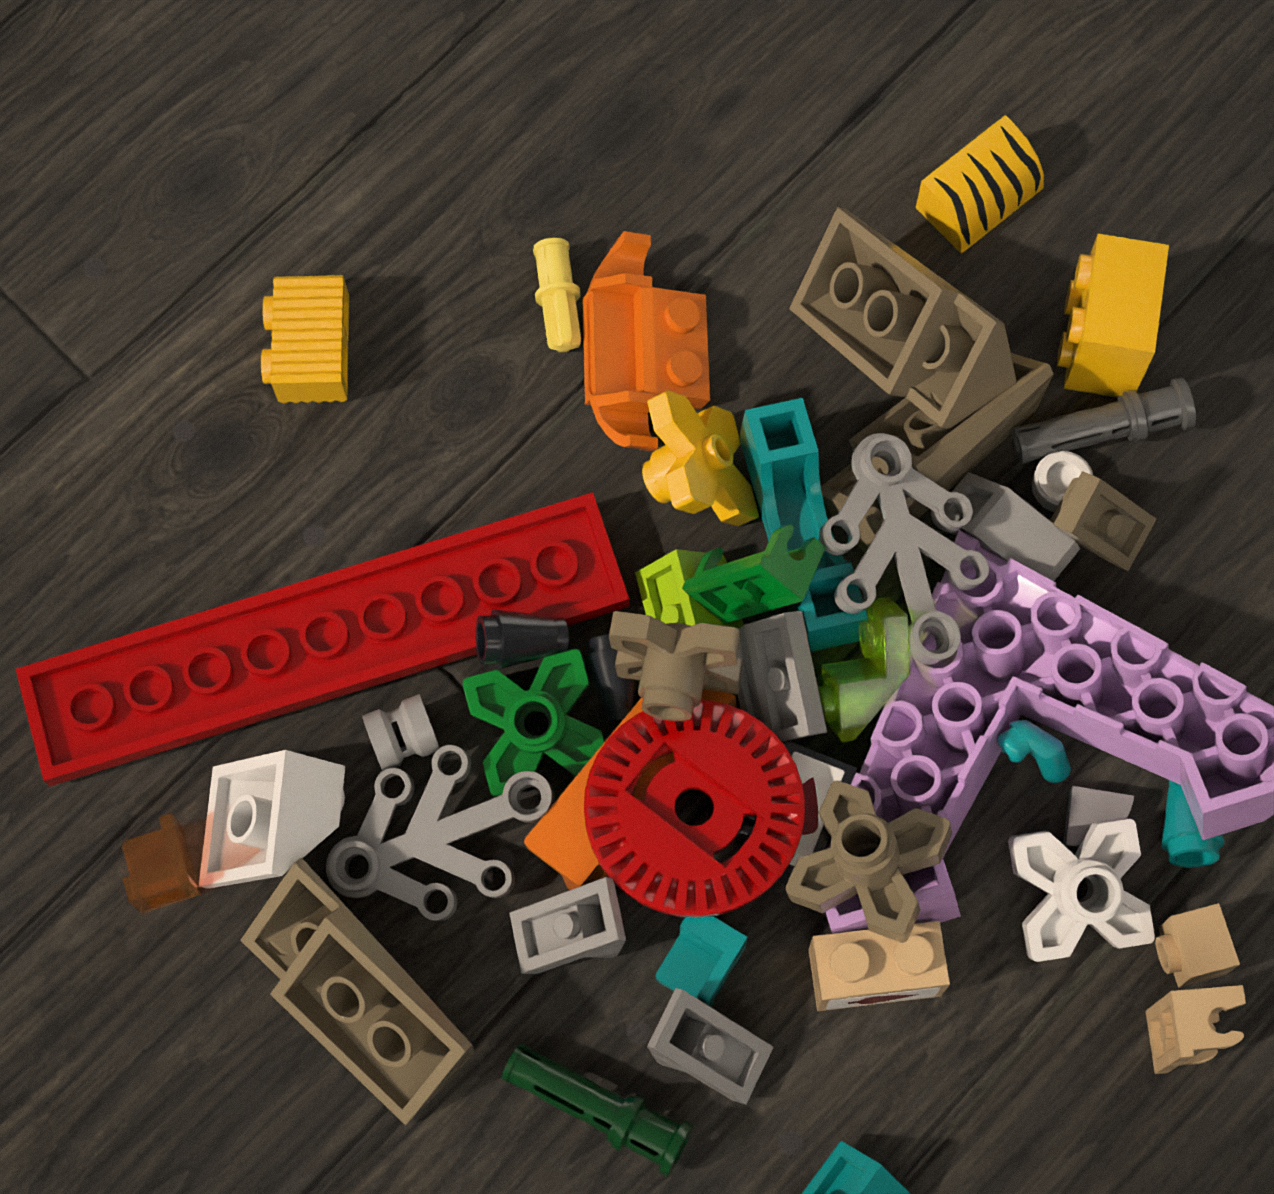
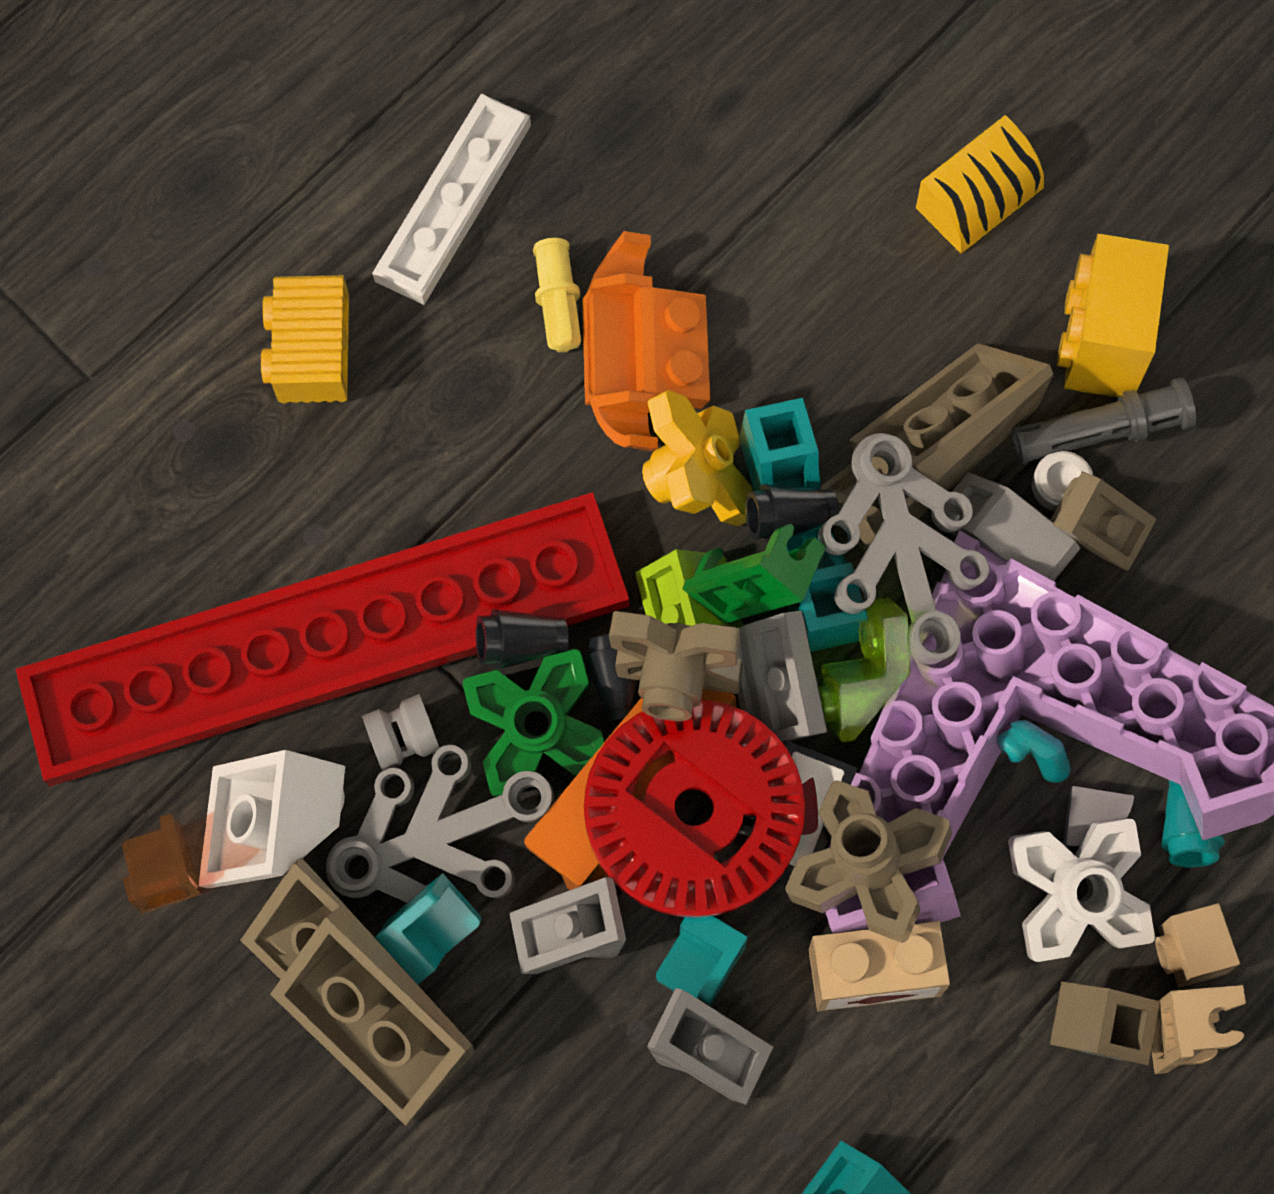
dark green pin [502,1043,694,1177] -> none
dark tan slope [789,207,1017,429] -> none
none -> white tile [372,94,531,305]
none -> teal panel [375,873,482,985]
none -> black cone [745,484,839,543]
none -> dark tan brick [1050,981,1160,1066]

